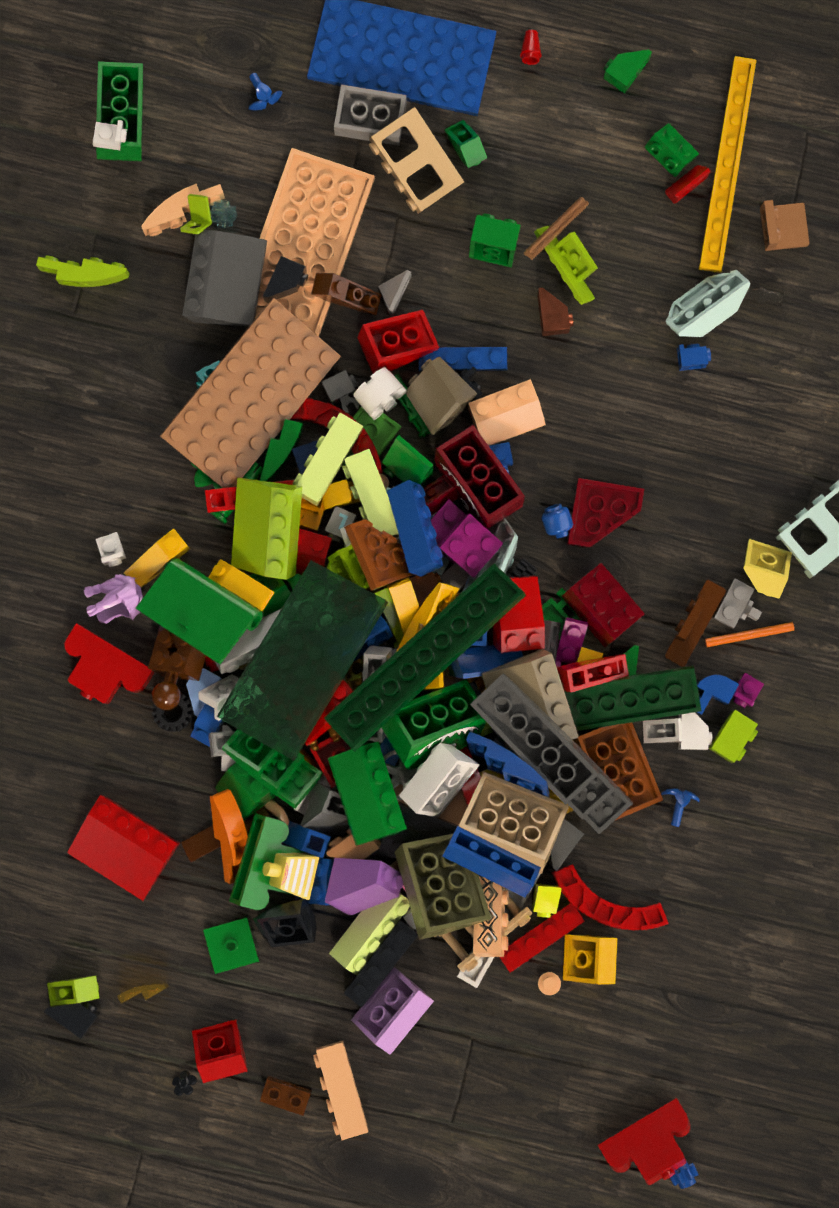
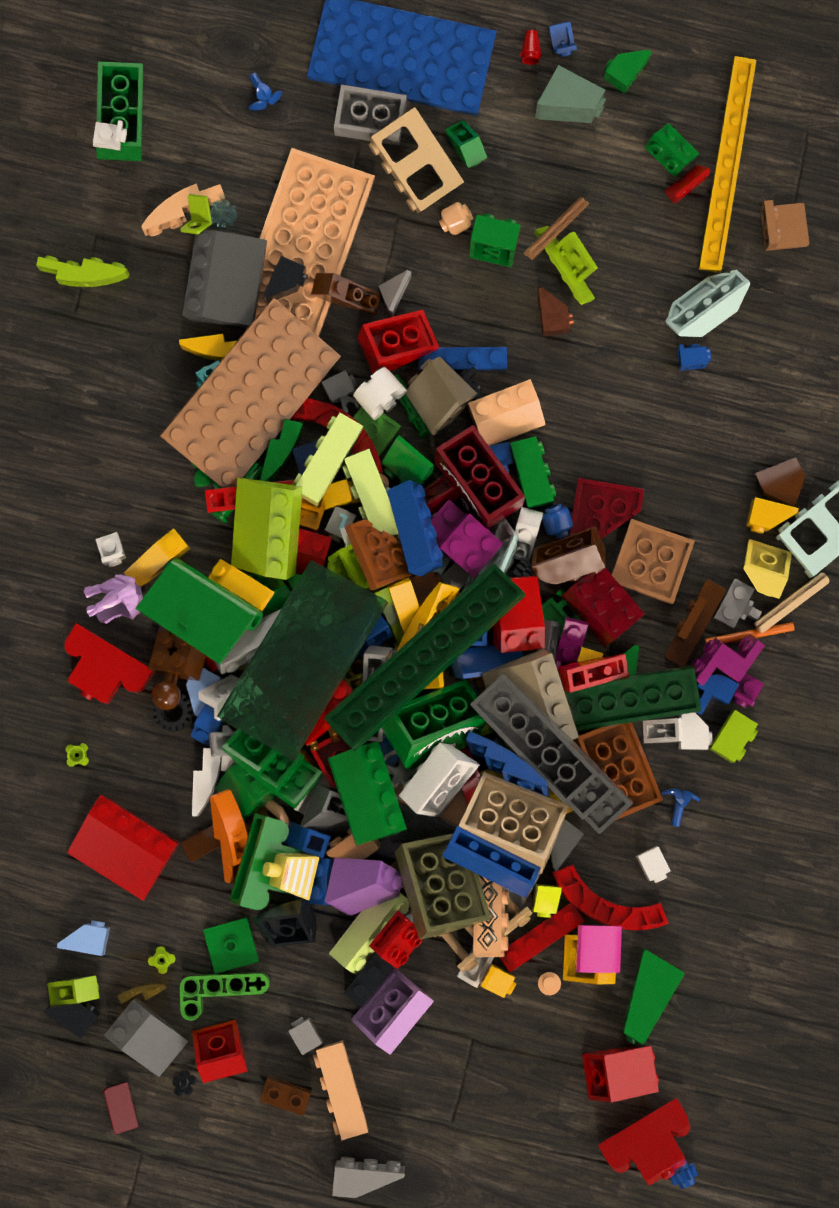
none -> light blue slope [57,920,110,956]
none -> lime plate [65,743,89,767]
none -> slope [104,997,189,1077]
none -> dark red slope [104,1082,139,1135]
none -> lime plate [148,946,176,974]
none -> yellow slope [179,334,237,361]
none -> bright green beam [180,972,271,1021]
none -> white slope [192,748,222,816]
none -> light grey brick [288,1017,323,1055]
none -> light grey slope [332,1157,405,1198]
none -> red bracket [369,910,423,969]
none -> light nougat head [439,202,473,235]
none -> yellow slope [480,963,516,998]
none -> green brick [510,436,556,509]
none -> white slope [513,507,543,562]
none -> reddish brown brick [532,526,606,584]
none -> sand green slope [535,65,606,123]
none -> blue bracket [548,21,577,57]
none -> dark pink slope [576,925,622,973]
none -> slope [582,1045,659,1102]
none -> medium nougat plate [612,519,695,604]
none -> green slope [622,948,685,1045]
none -> white brick [636,846,670,883]
none -> magenta bracket [691,634,765,686]
none -> yellow slope [746,497,799,534]
none -> reddish brown slope [755,457,805,507]
none -> tan axle [755,572,829,633]

